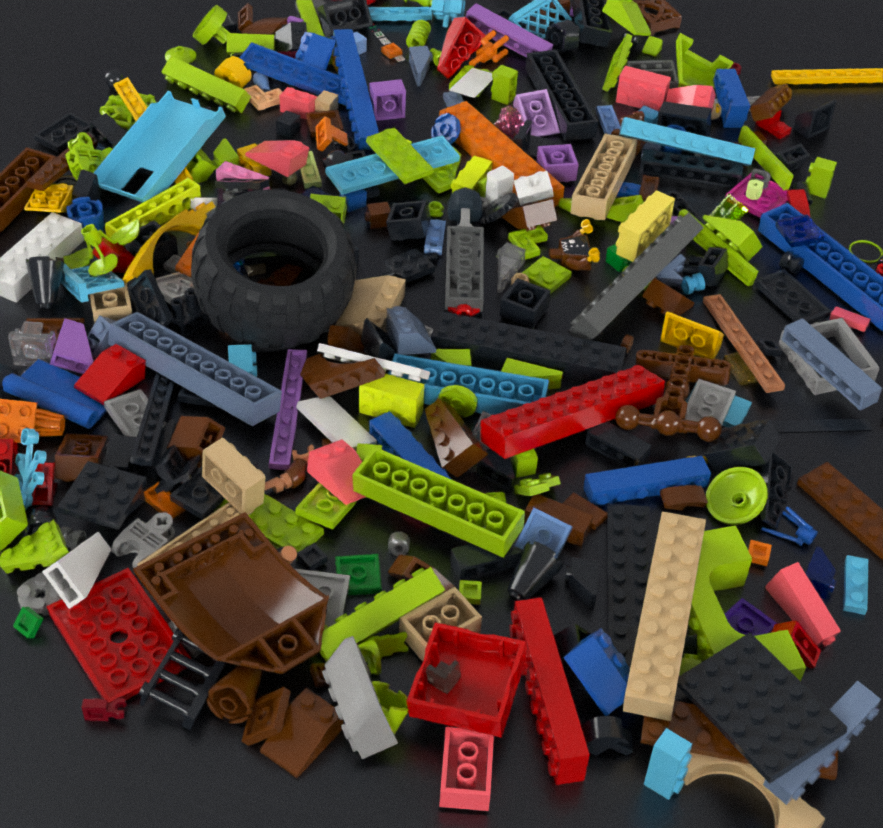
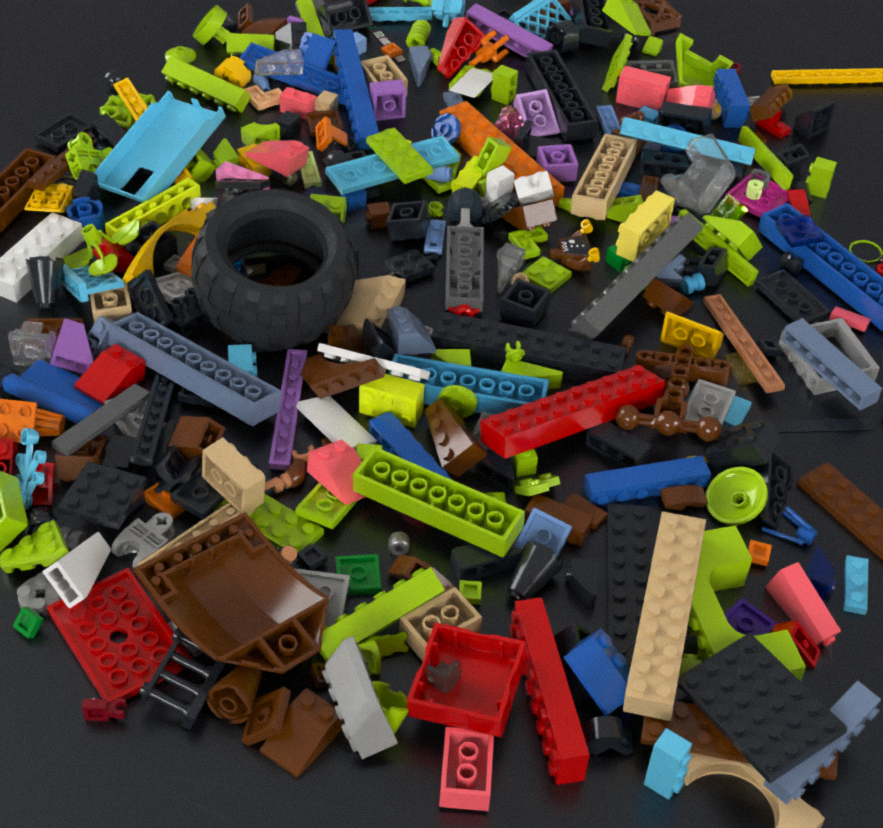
none -> dark grey tile [52,384,150,456]
none -> lime arch [241,122,280,146]
none -> clear slope [254,49,304,75]
none -> tan brick [361,55,408,96]
none -> medium blue cone [426,166,452,183]
none -> lime slope [473,137,512,175]
none -> lime plate [505,341,525,362]
none -> clear windscreen [660,134,736,214]

